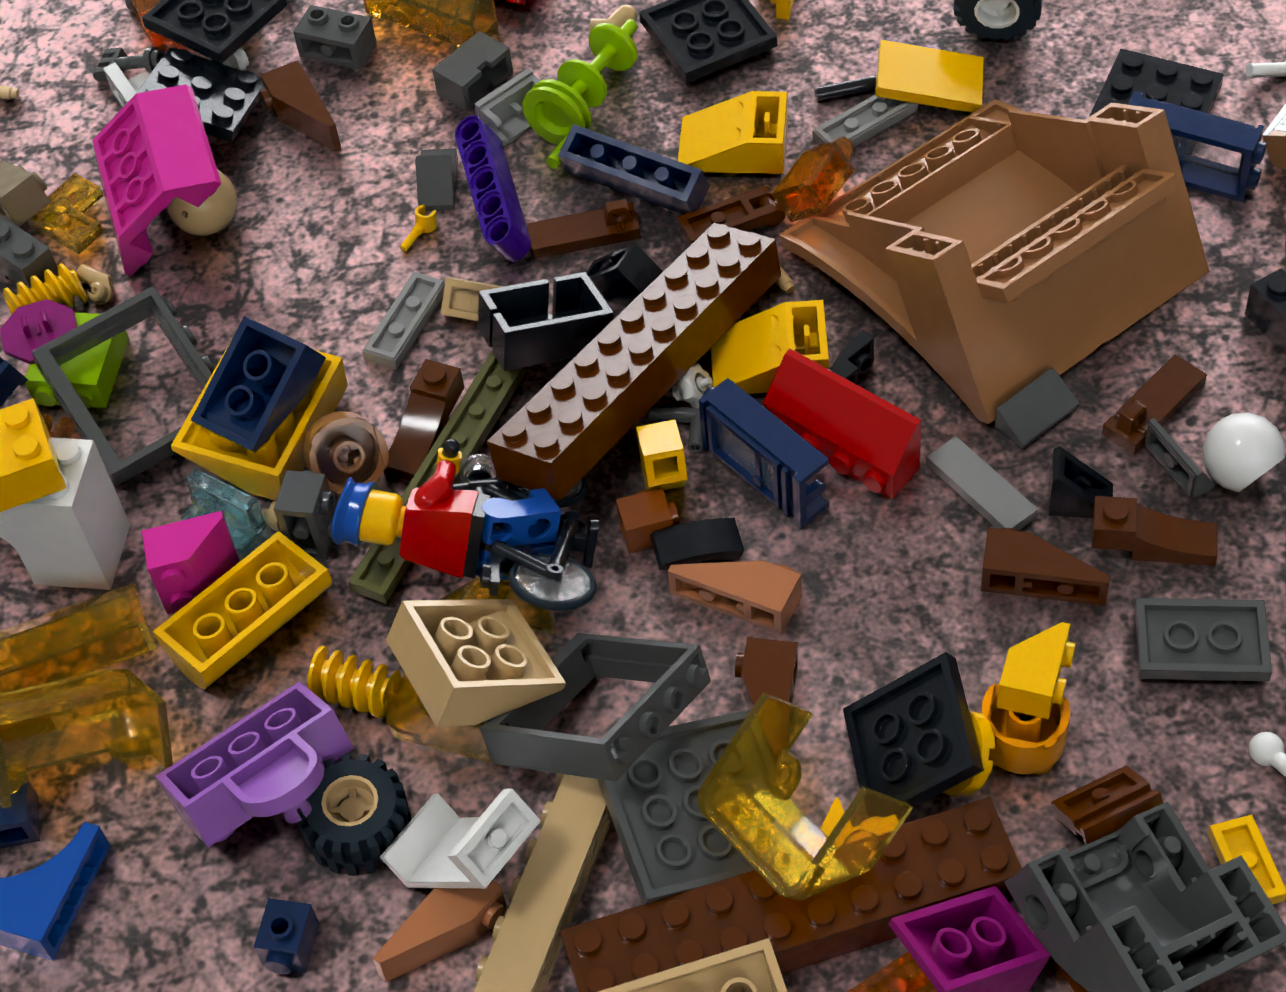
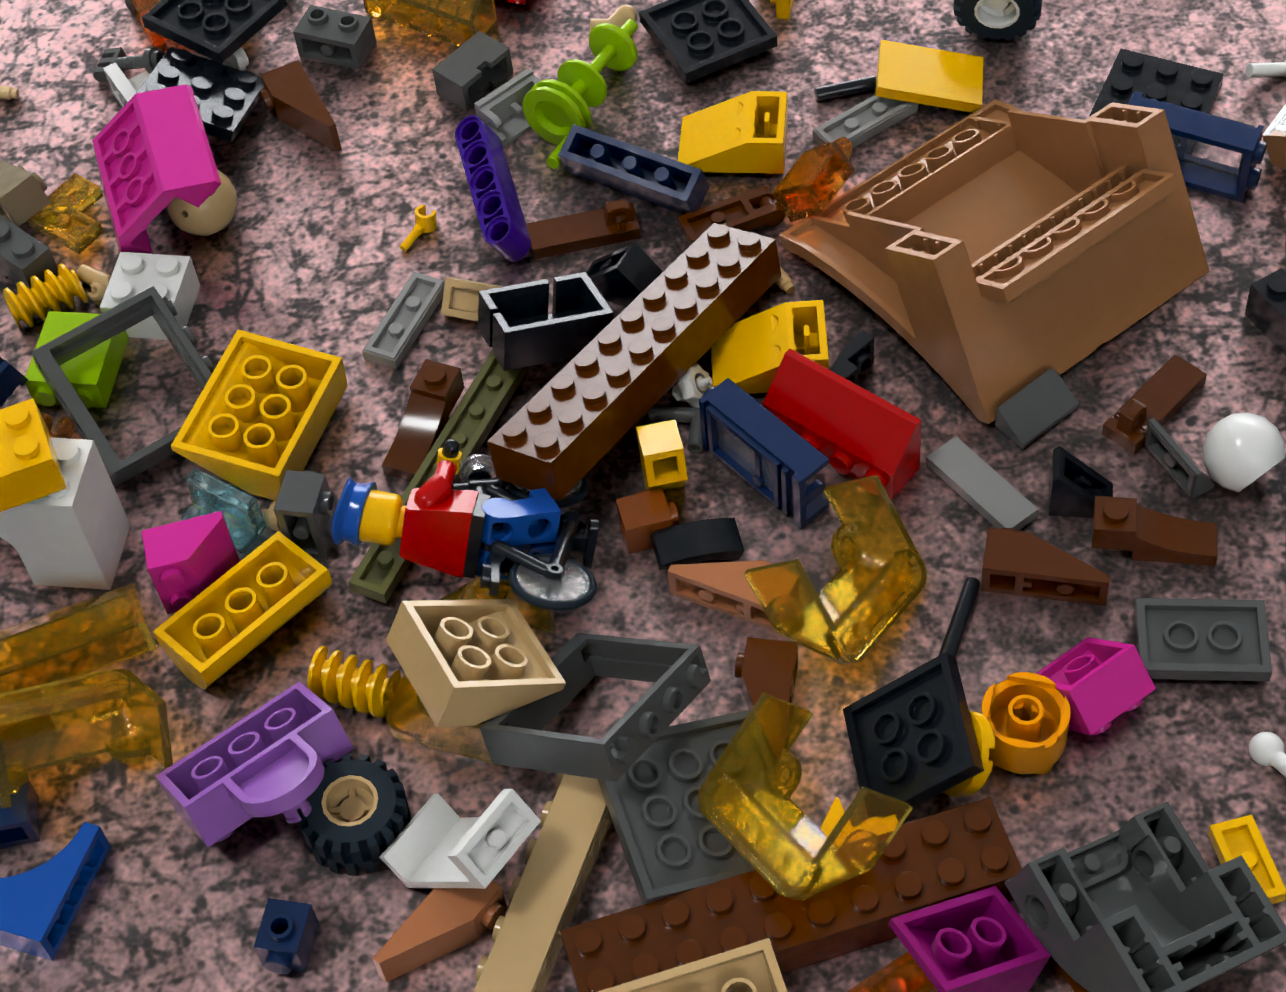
magenta piece [0,299,77,365] -> none
dark blue slope [191,316,326,453] -> none
medium nougat brick [303,411,389,495] -> none
dark grey slope [415,148,458,211] -> none
yellow slope [997,622,1076,720] -> none
reddish brown plate [1051,765,1163,844] -> none
none -> white brick [100,252,200,340]
none -> clear yellow windscreen [744,475,927,665]
none -> black bar [938,577,981,658]
none -> dark pink slope [1036,637,1156,735]

